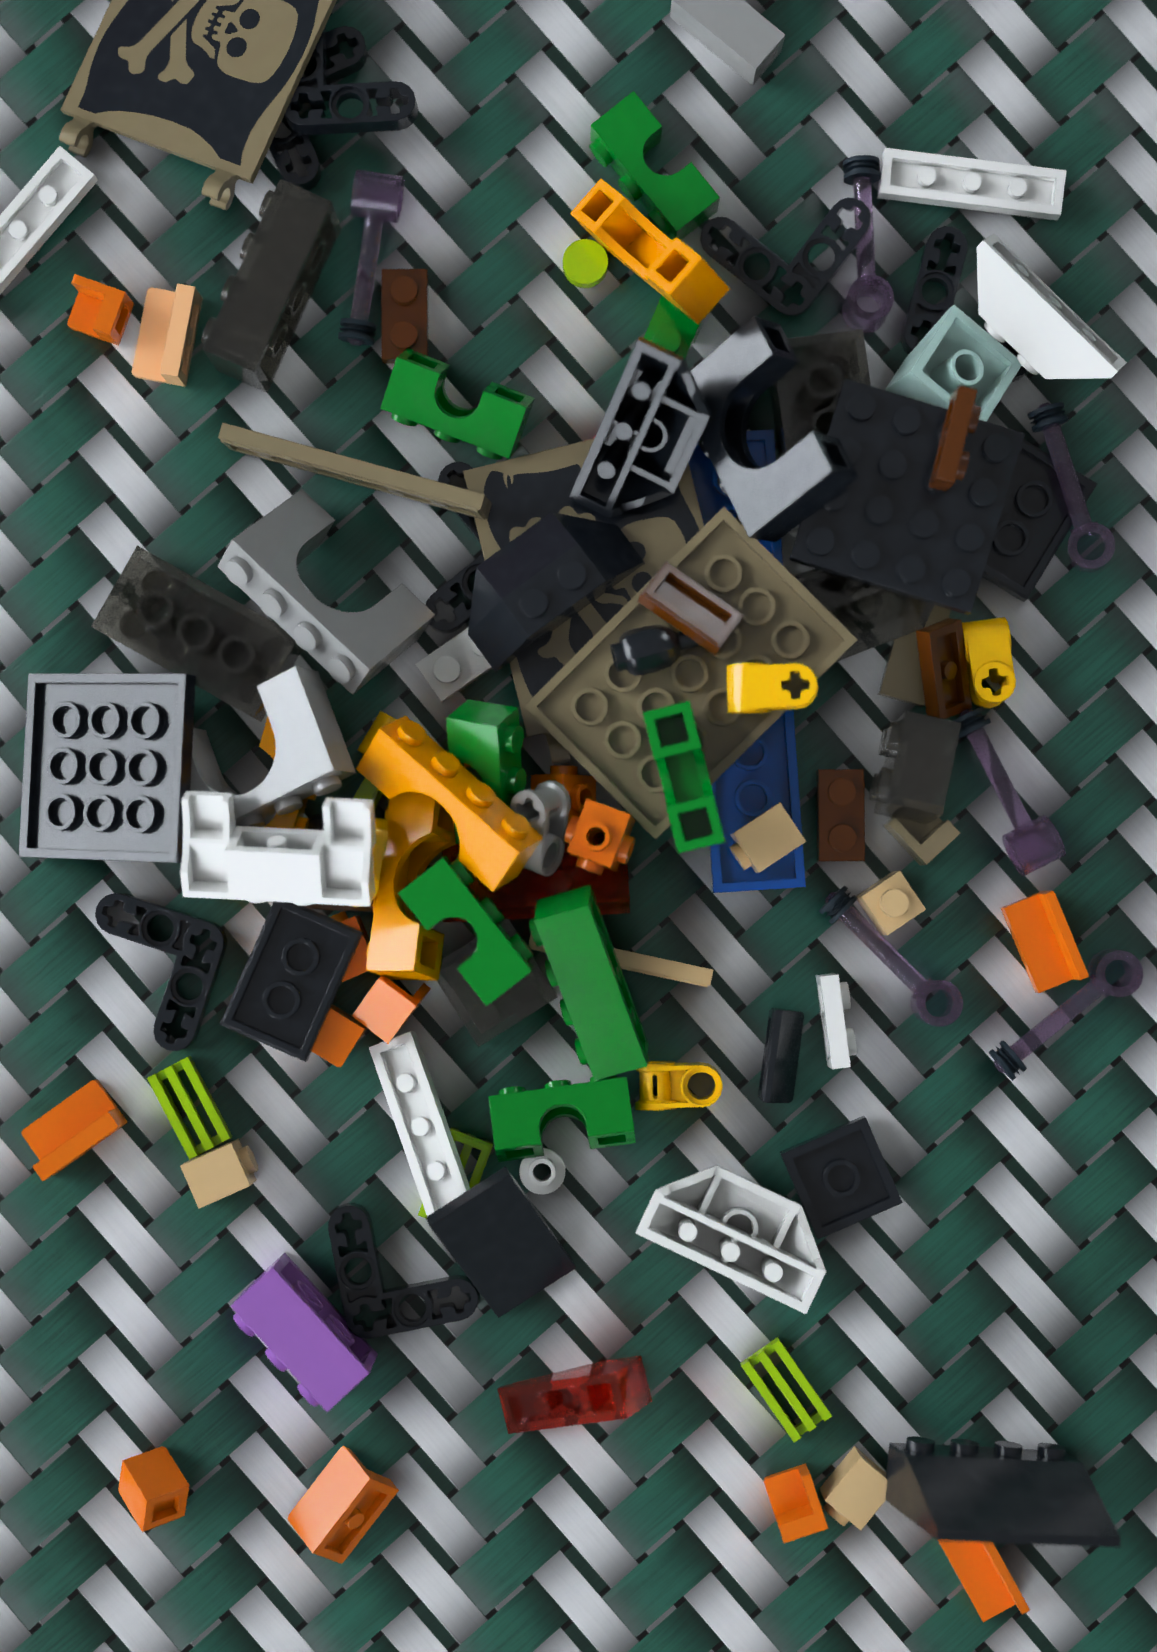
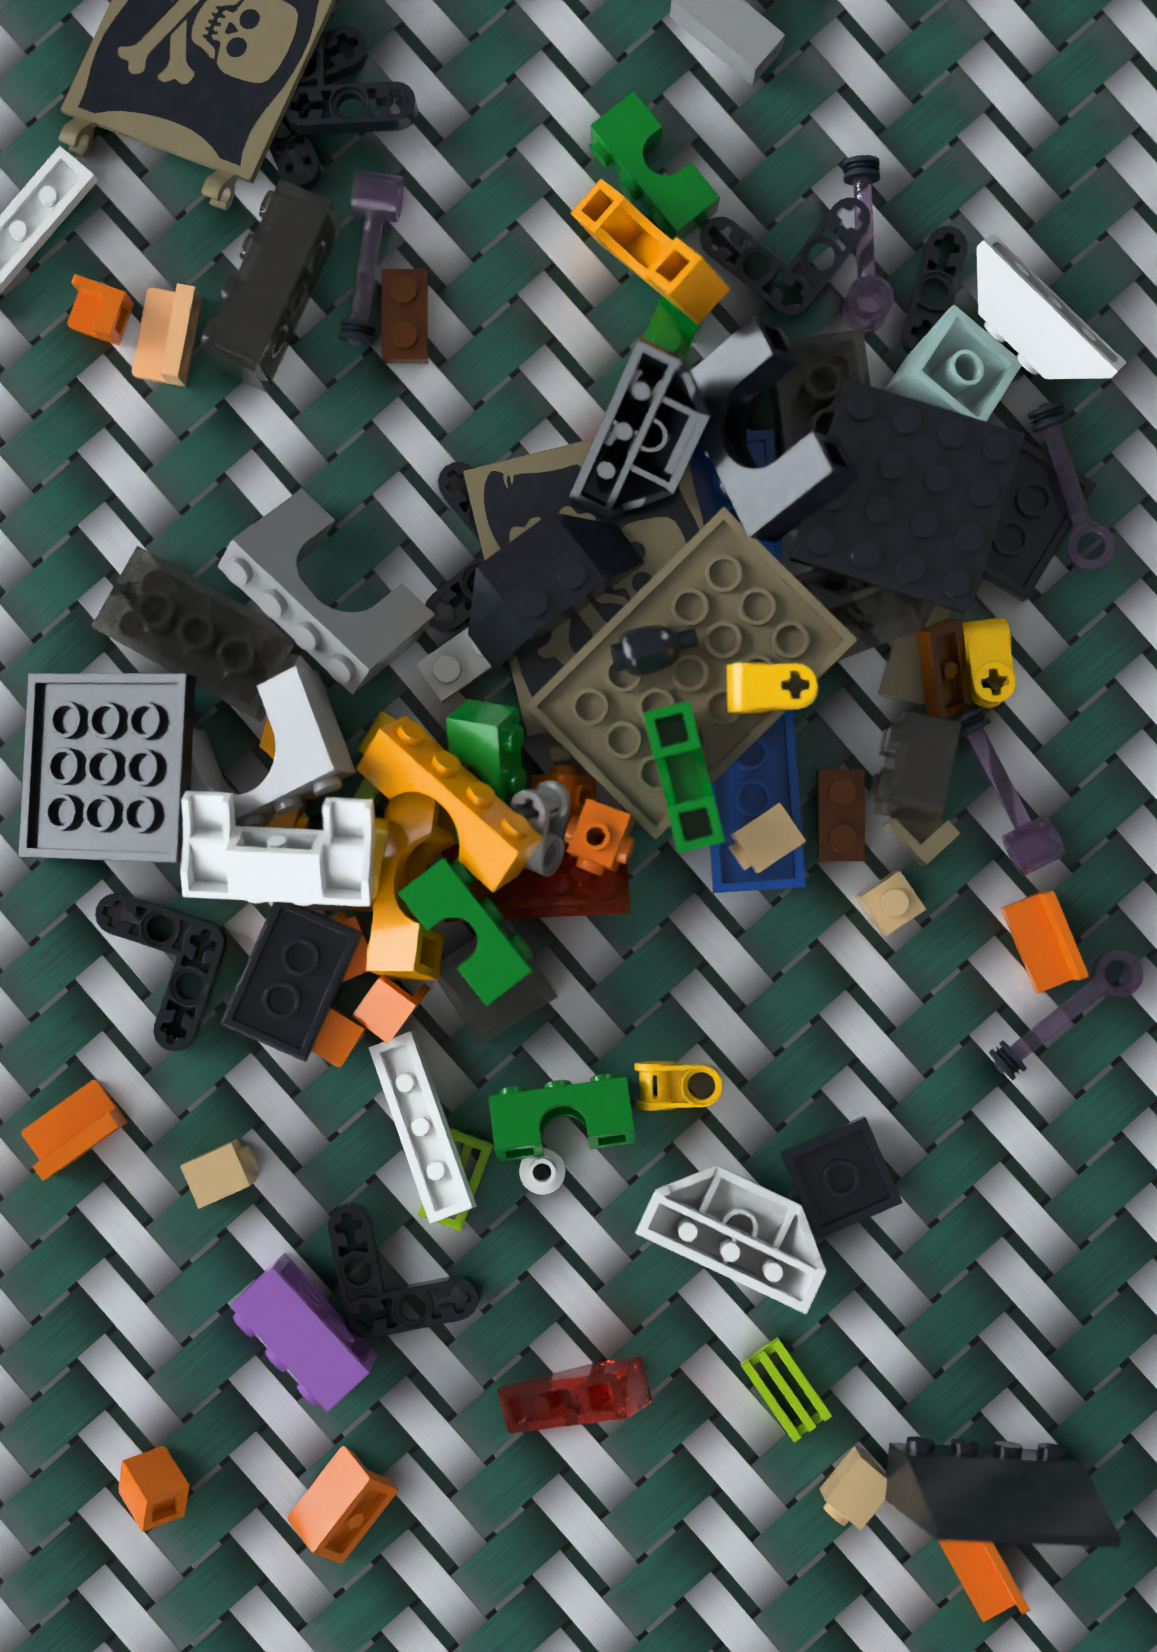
lime tile [147,1056,233,1160] -> none
dark tan tile [218,422,492,520] -> none
green arch [380,348,535,460] -> none
black tile [426,1166,576,1318] -> none
tan tile [528,934,713,987] -> none
green brick [529,885,649,1080] -> none
lime tile [563,239,608,288] -> none
tile [637,562,744,655] -> none
black slope [758,1008,804,1103] -> none
orange panel [764,1463,828,1543] -> none
white plate [816,973,857,1069] -> none
clear purple piece [819,885,963,1027] -> none
white plate [877,148,1066,221] -> none
reddish brown plate [928,385,981,492] -> none

